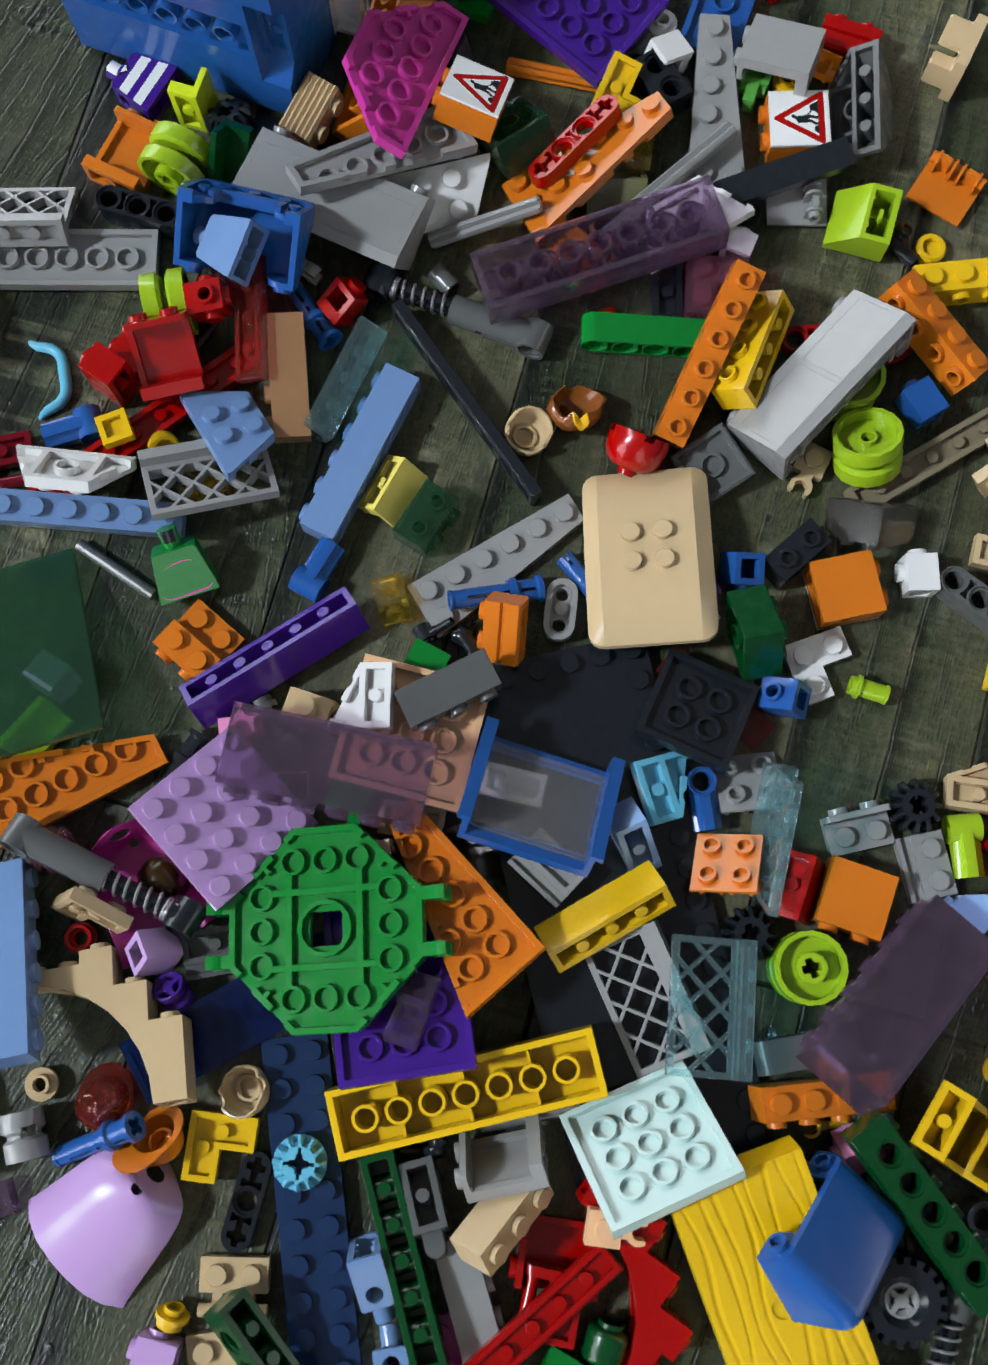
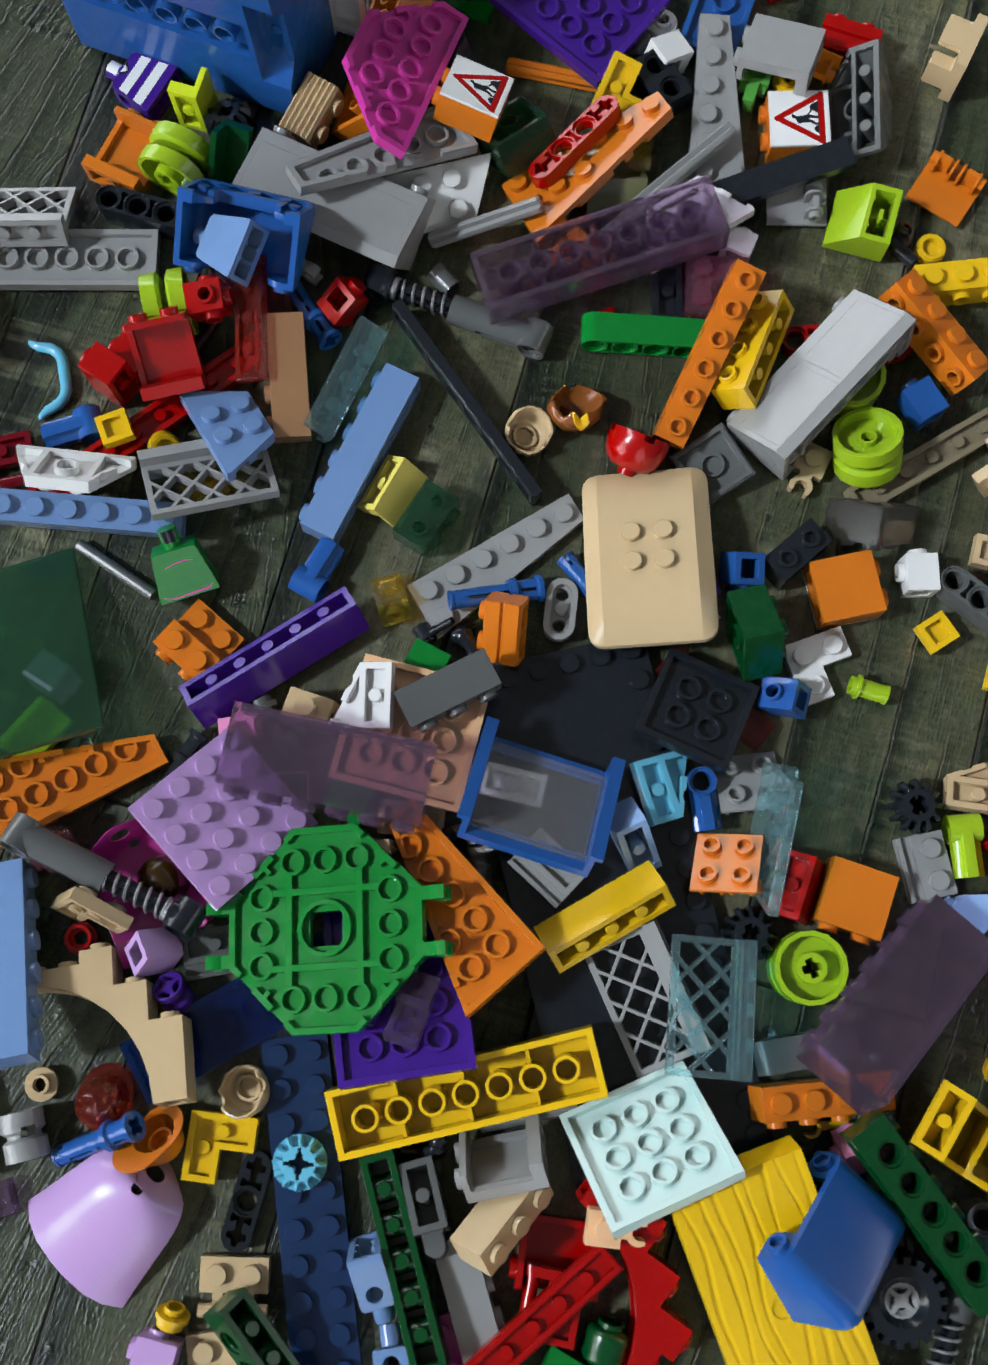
light grey bracket [819,799,895,857] -> none
none -> yellow plate [912,610,960,655]

